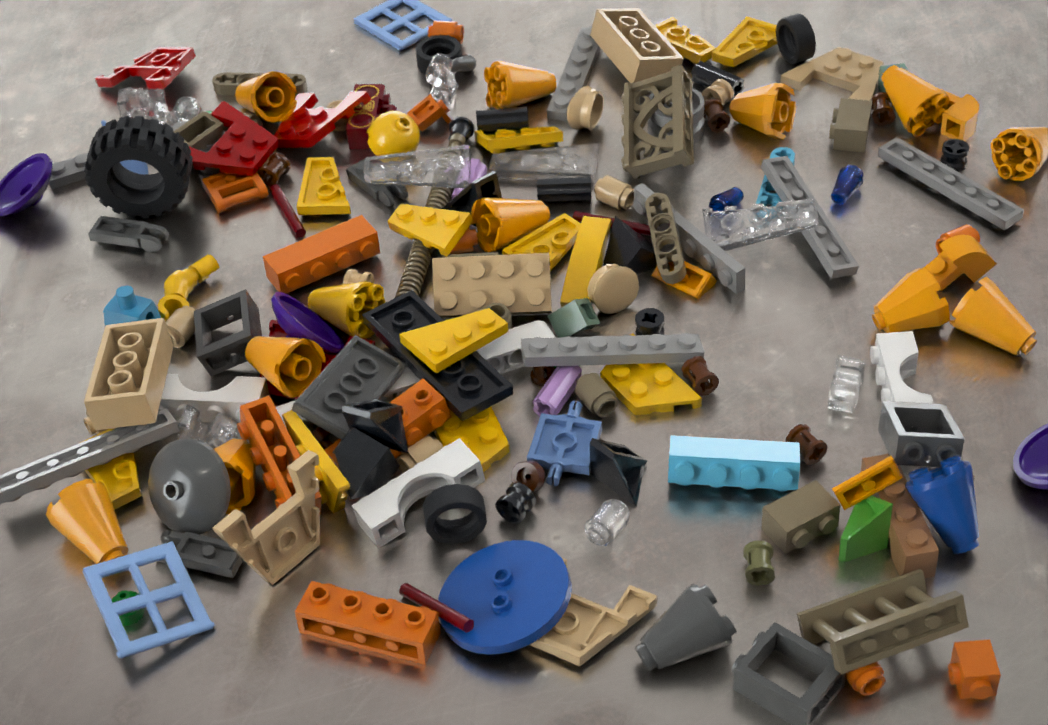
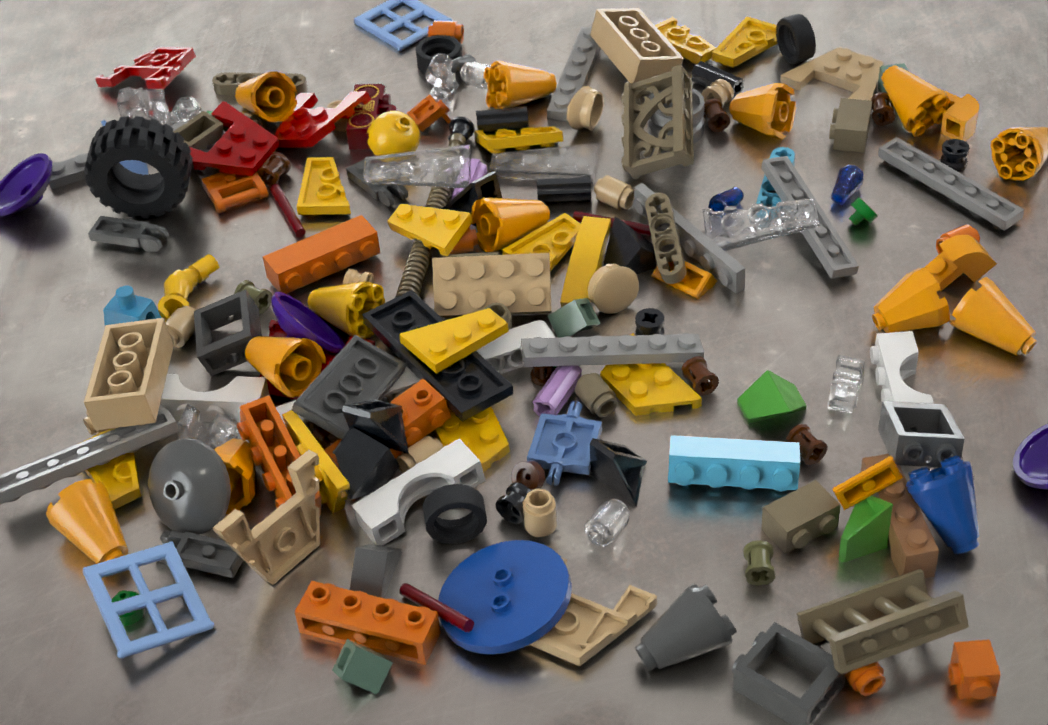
none -> olive bush [234,280,272,314]
none -> sand green panel [332,639,393,694]
none -> dark grey slope [350,544,402,598]
none -> clear brick [461,61,491,90]
none -> tan brick [523,489,557,537]
none -> bright green slope [737,370,807,424]
none -> green tile [849,197,878,226]

